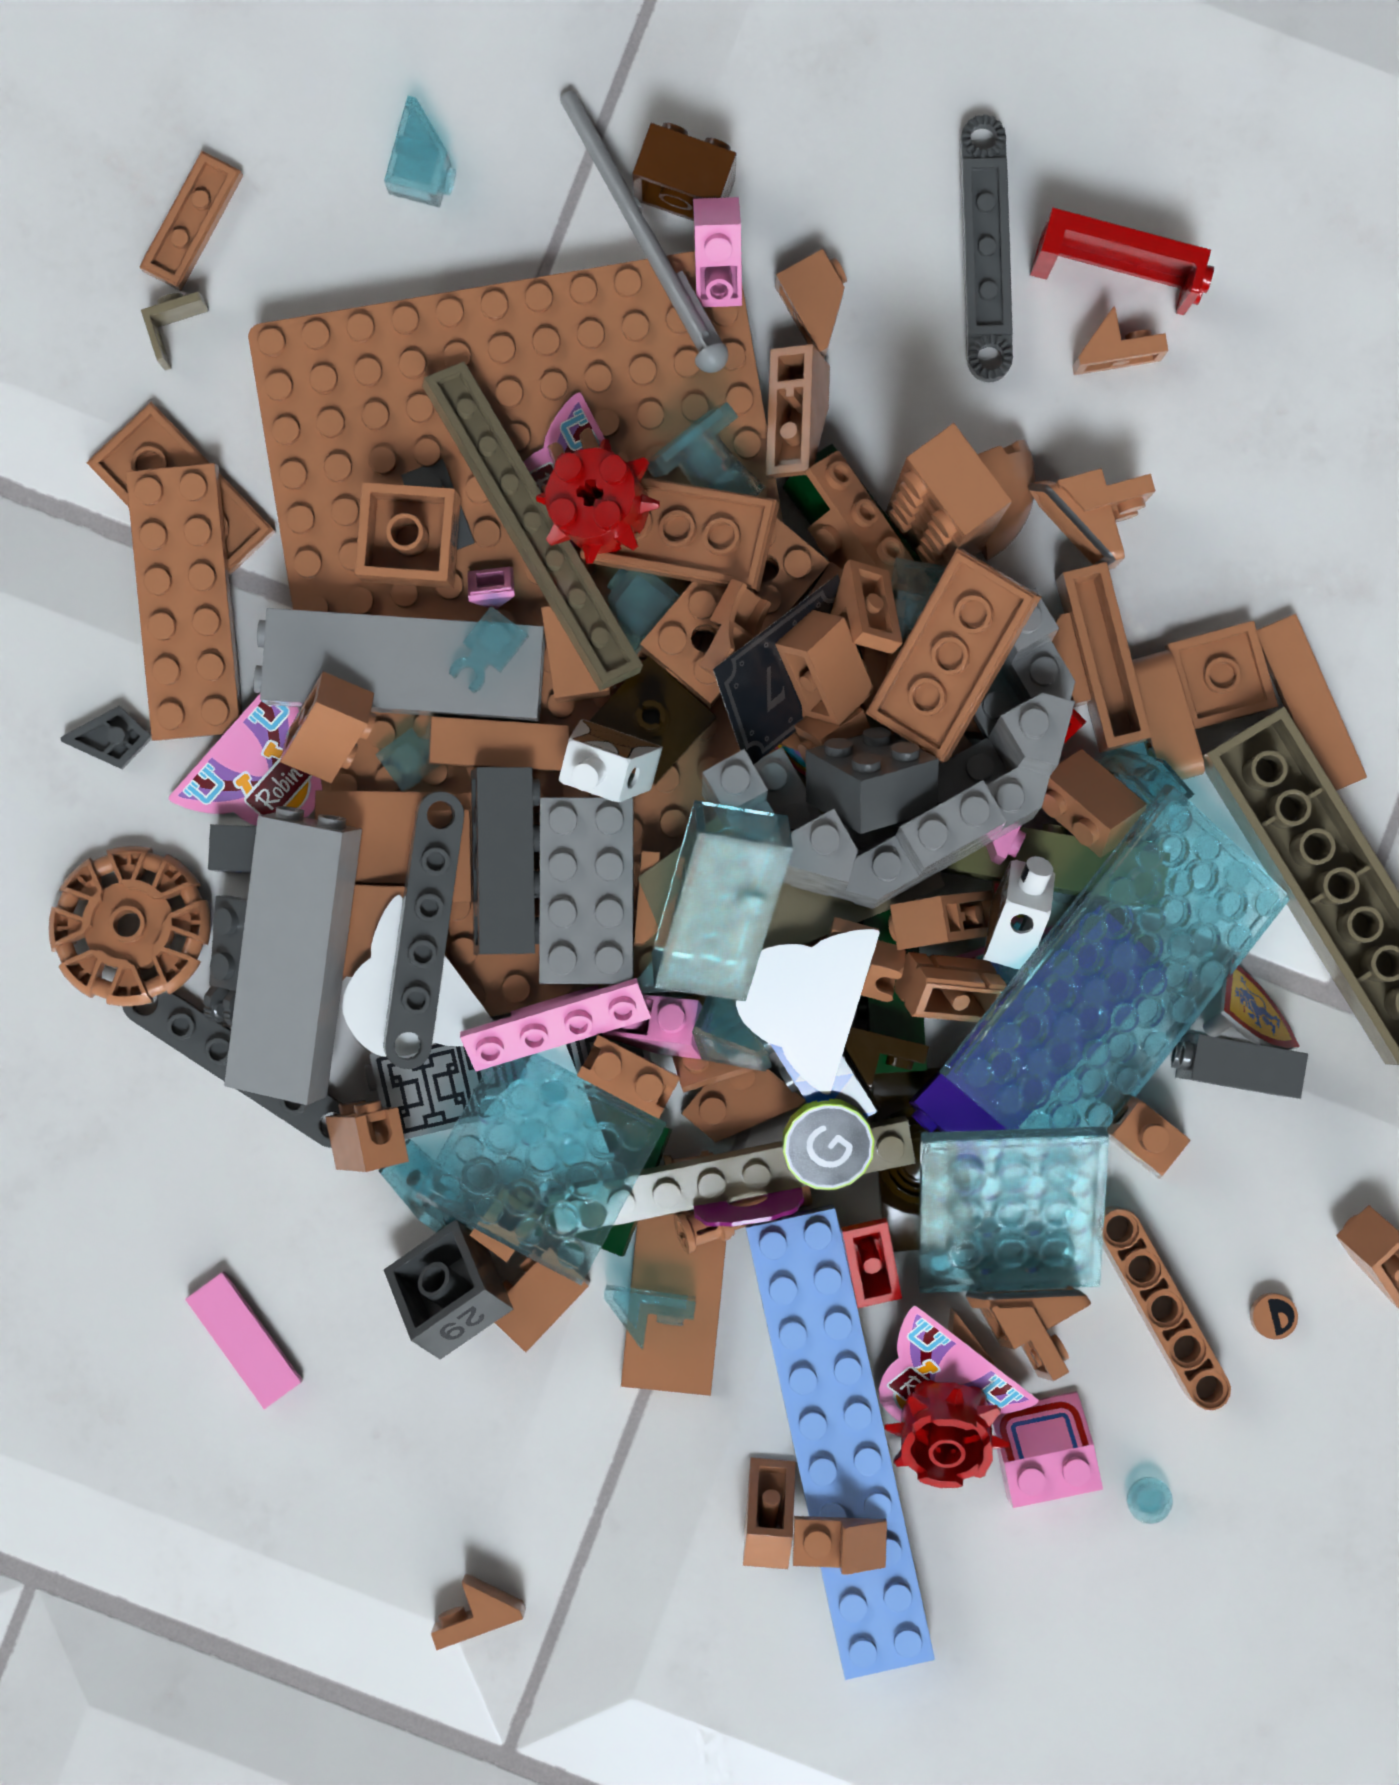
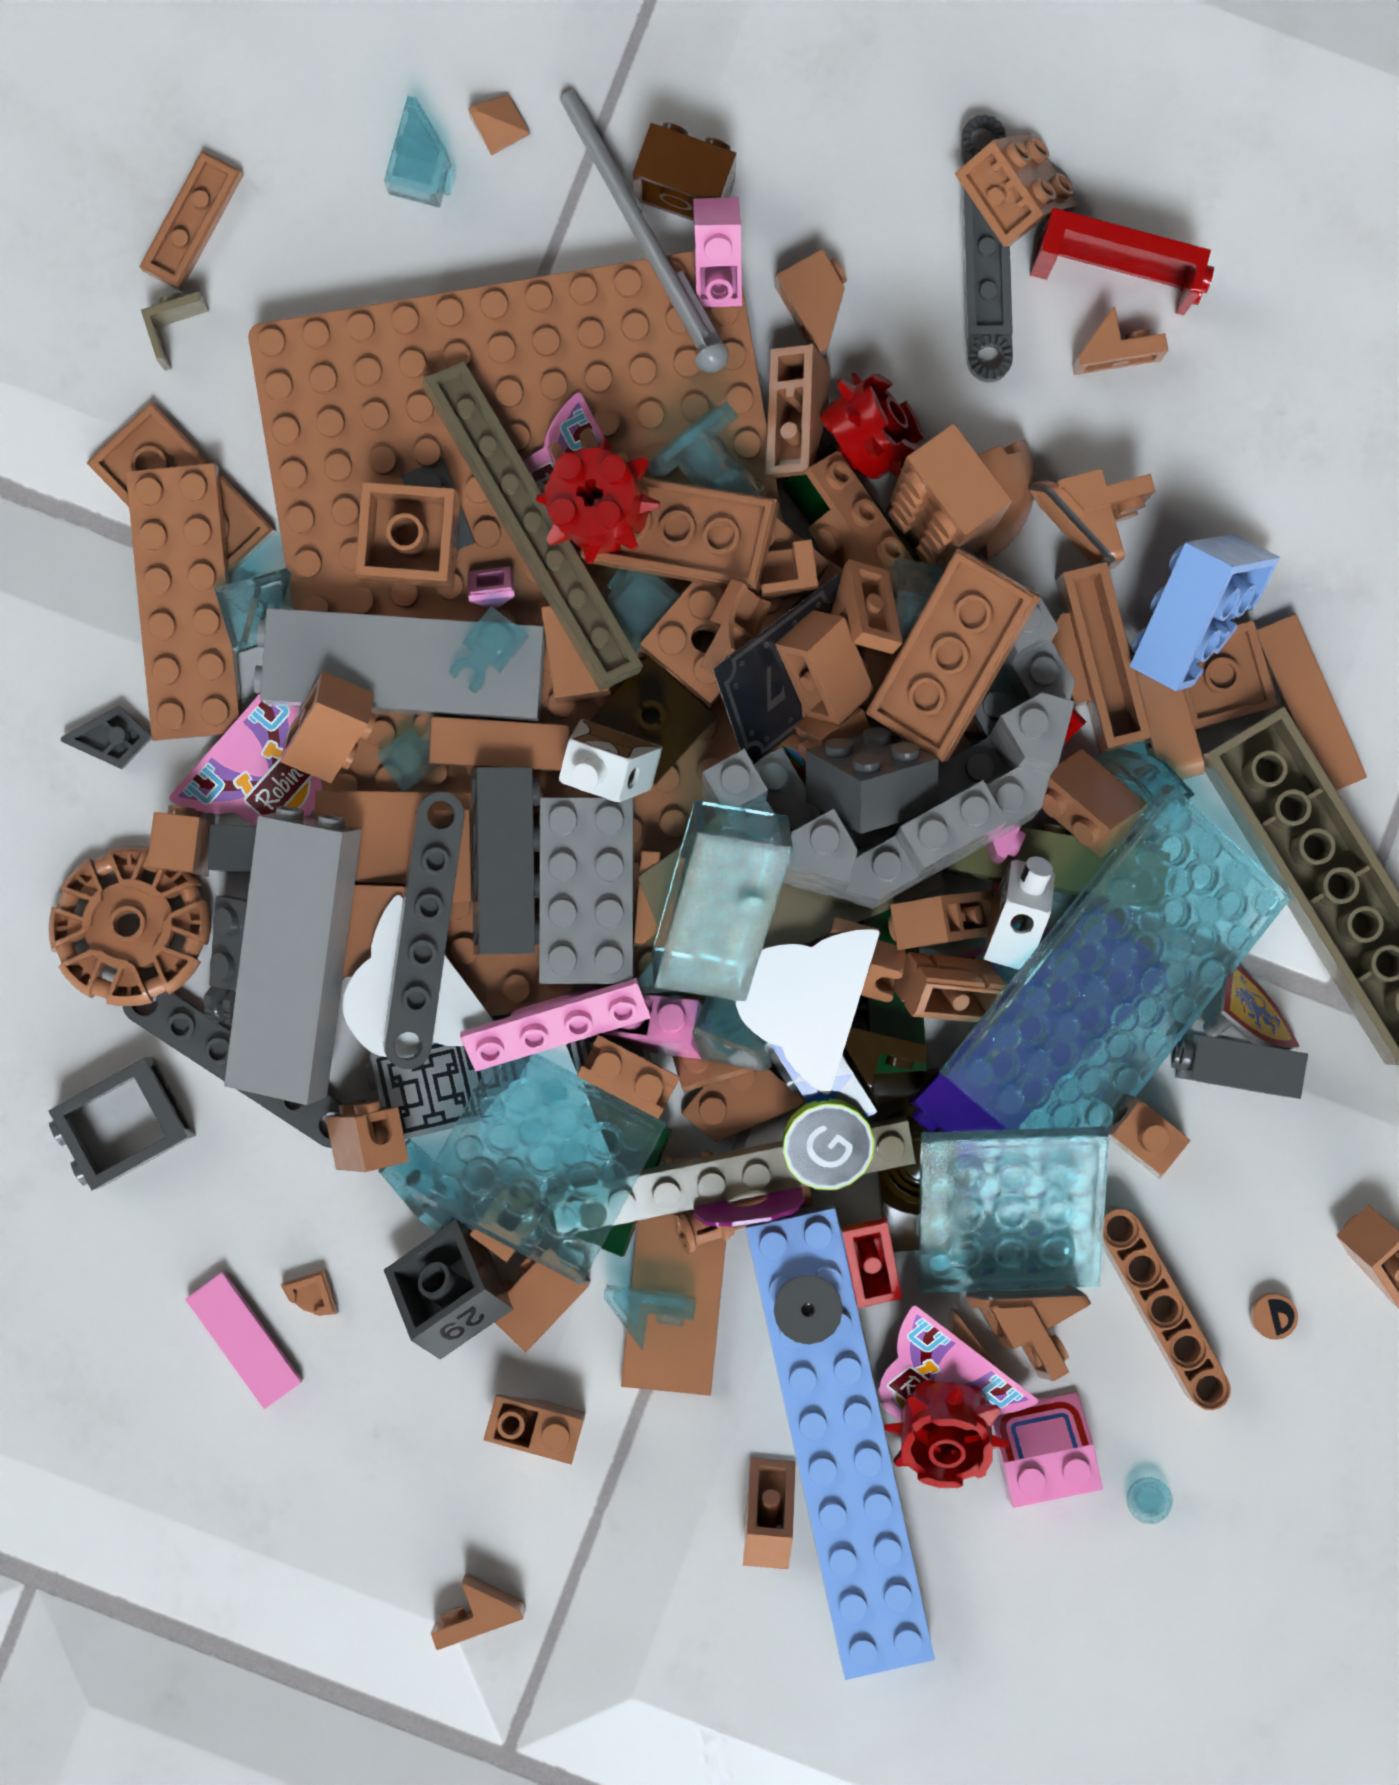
nougat slope [793,1516,887,1575] -> none
none -> dark grey window [48,1057,196,1191]
none -> nougat brick [147,805,215,877]
none -> clear light blue slope [214,568,292,654]
none -> nougat tile [280,1269,339,1316]
none -> nougat slope [468,95,530,156]
none -> nougat slope [483,1394,586,1465]
none -> nougat panel [760,539,819,600]
none -> dark grey piece [773,1275,843,1345]
none -> red brick [820,372,924,480]
none -> nougat bracket [954,133,1078,247]
none -> light blue brick [1129,534,1280,691]

